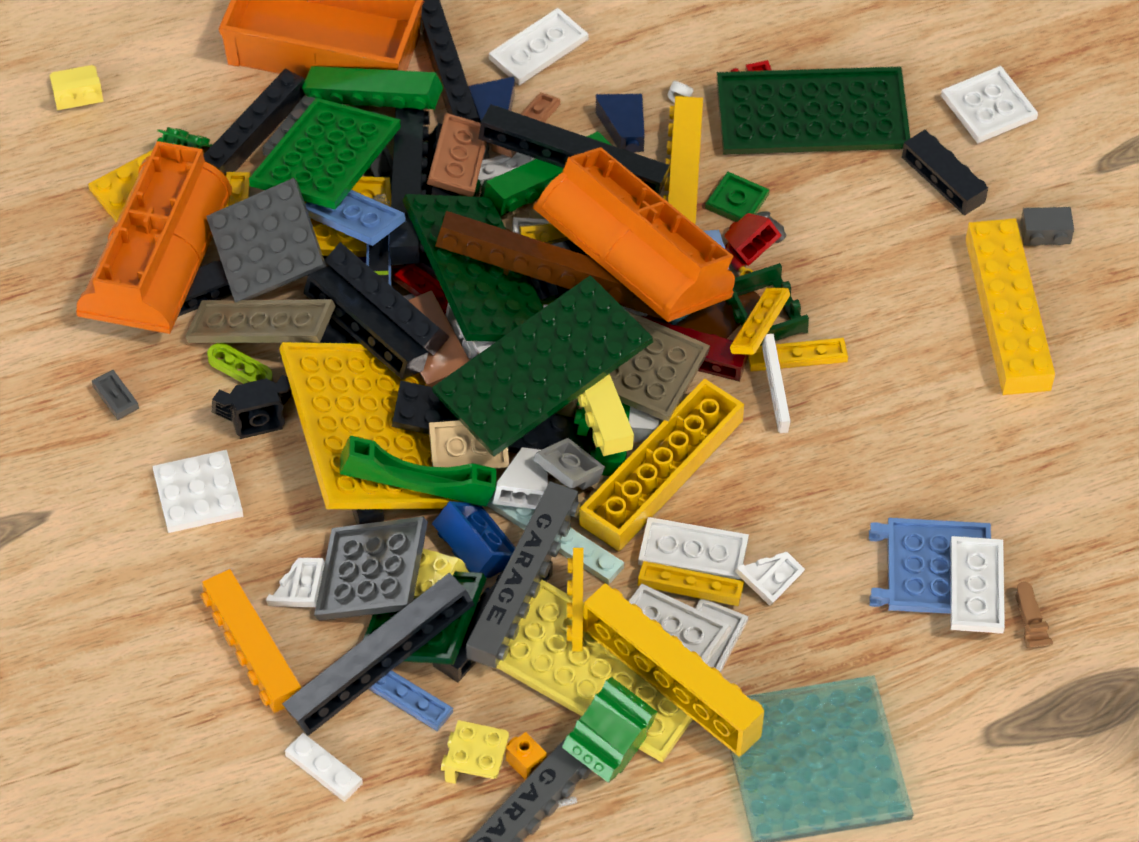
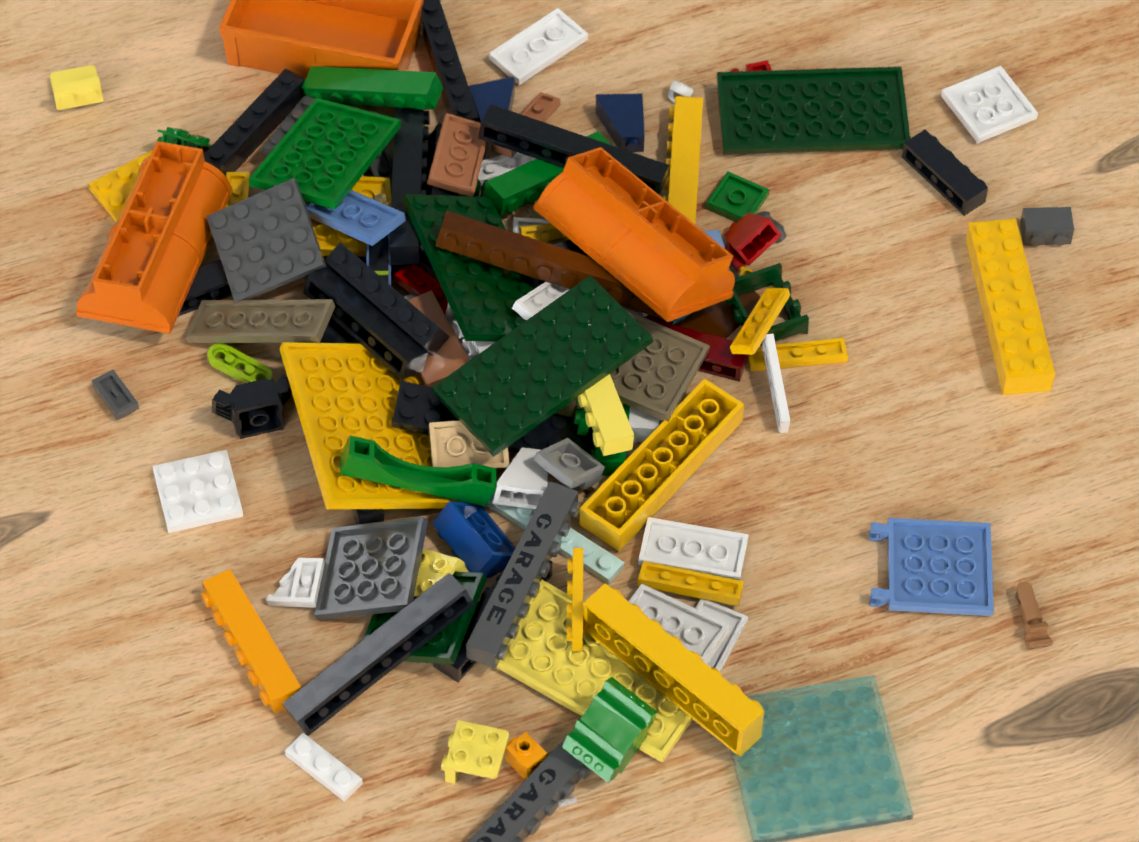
medium blue tile [369,670,453,731] -> none
white wing [734,552,805,606] -> none
white plate [950,536,1005,633] -> none
none -> white plate [512,282,570,320]

